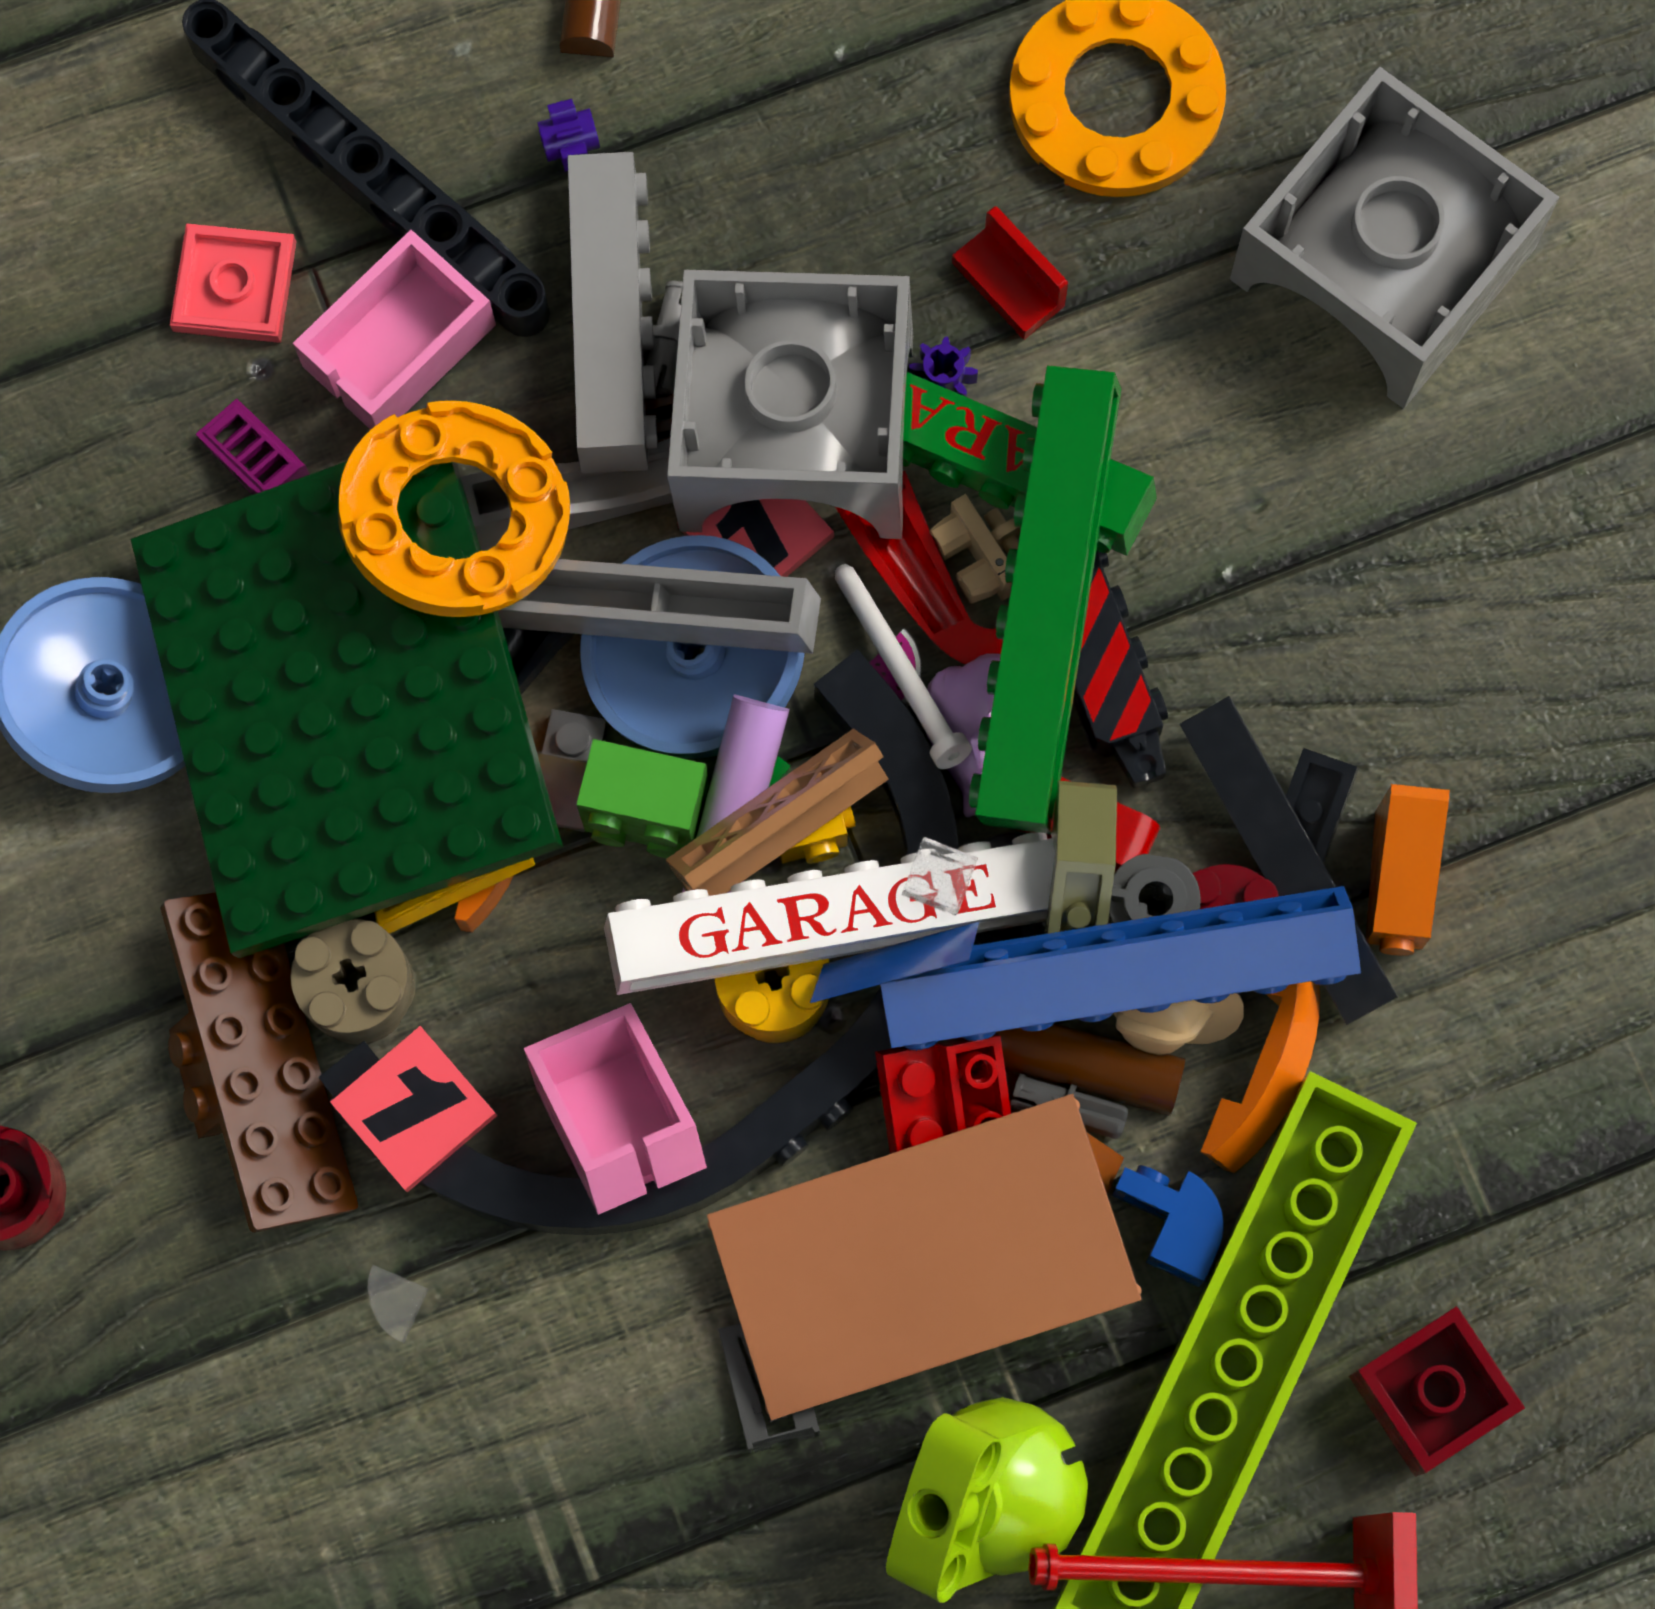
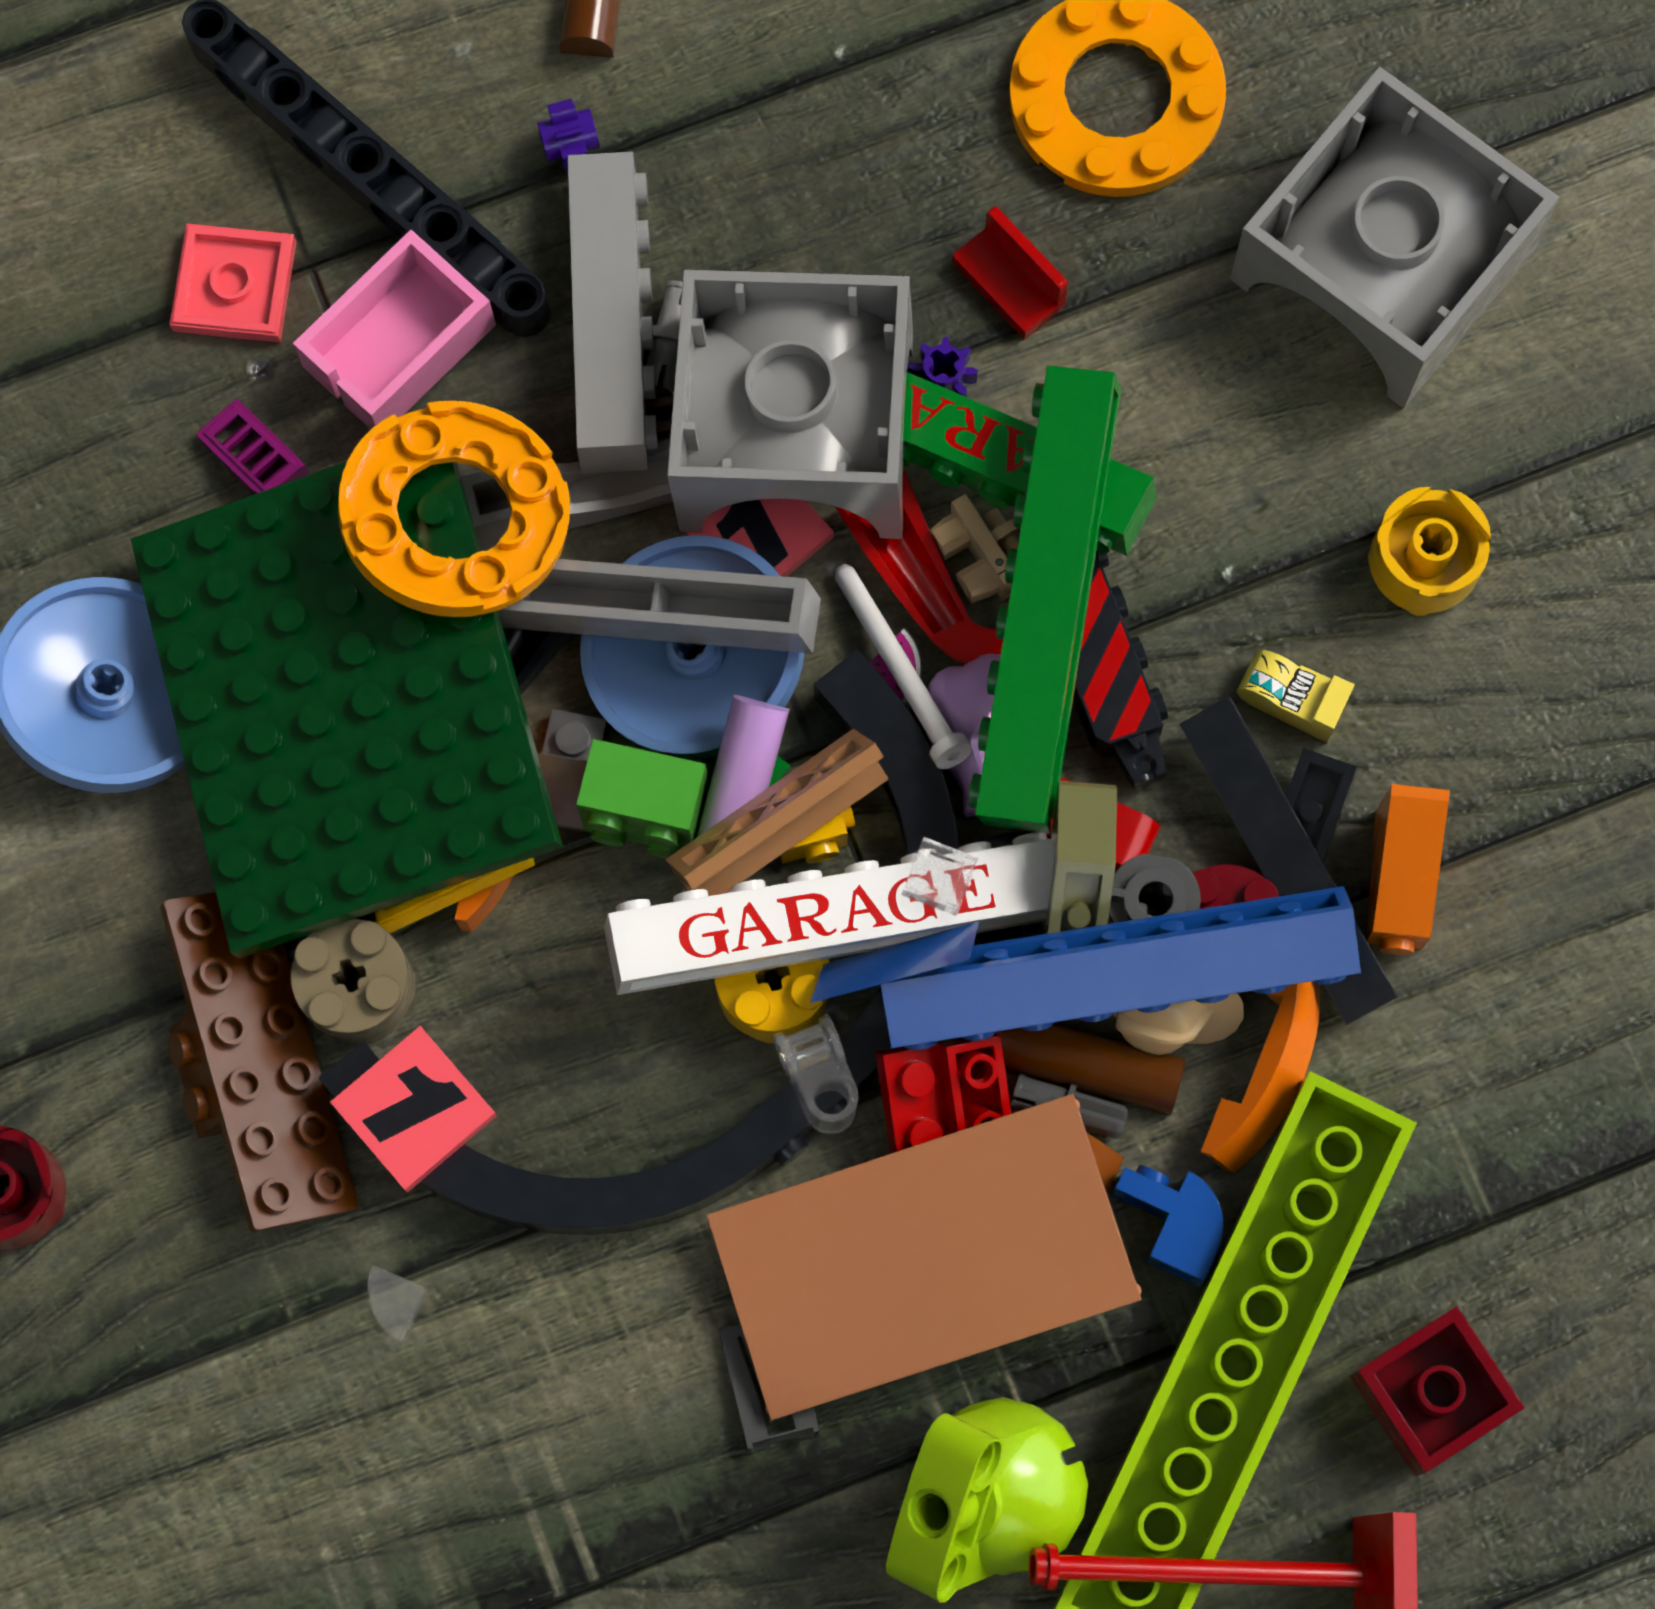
bright pink piece [524,1003,707,1215] -> none
none -> clear piece [772,1014,858,1134]
none -> light yellow leg [1237,650,1355,743]
none -> yellow brick [1368,487,1491,616]

